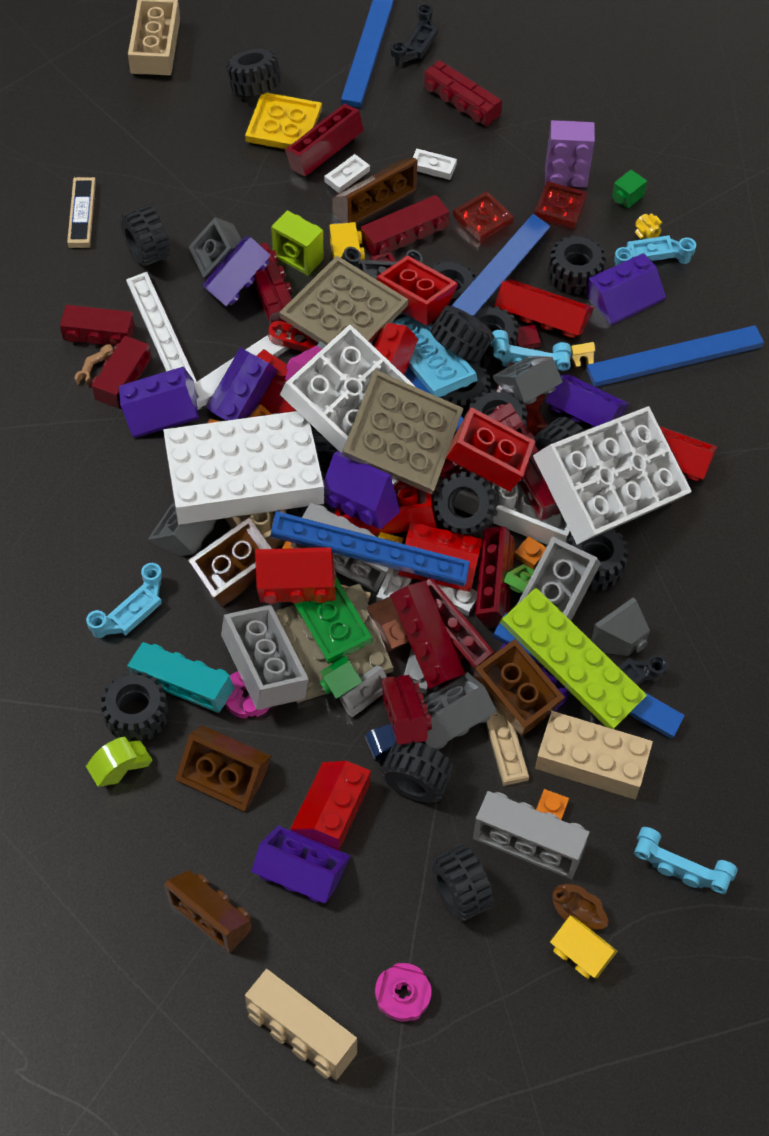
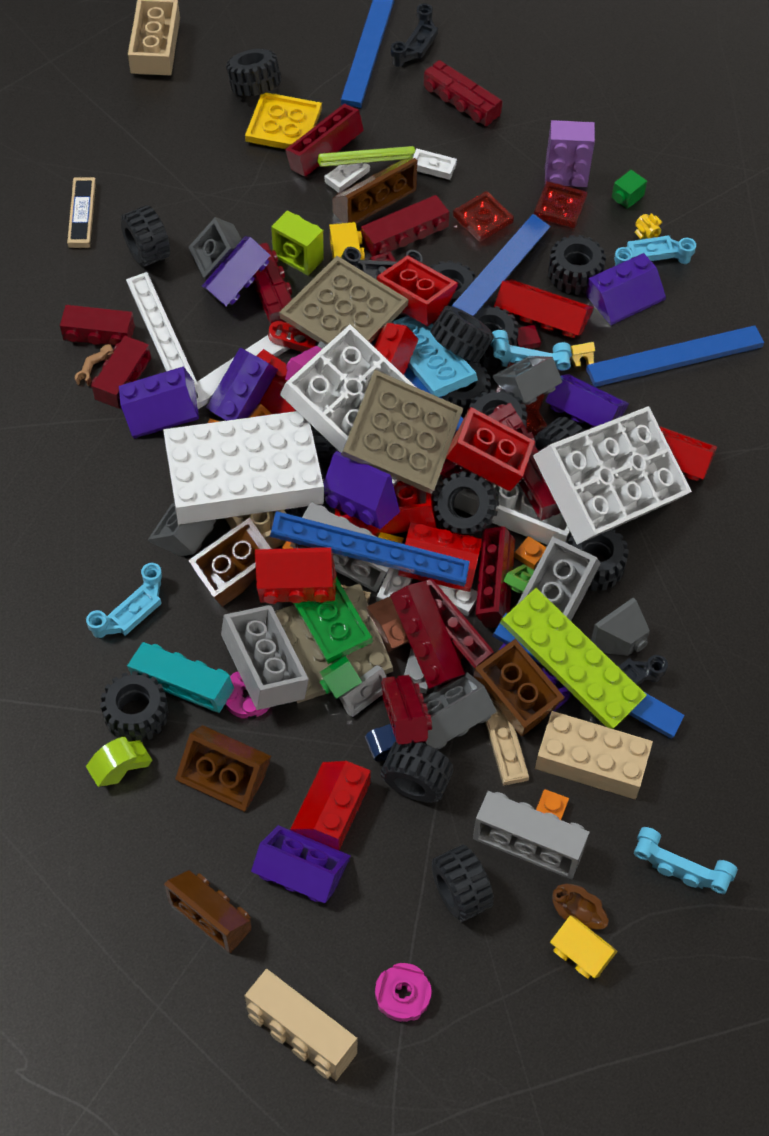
none -> lime axle [318,146,416,167]

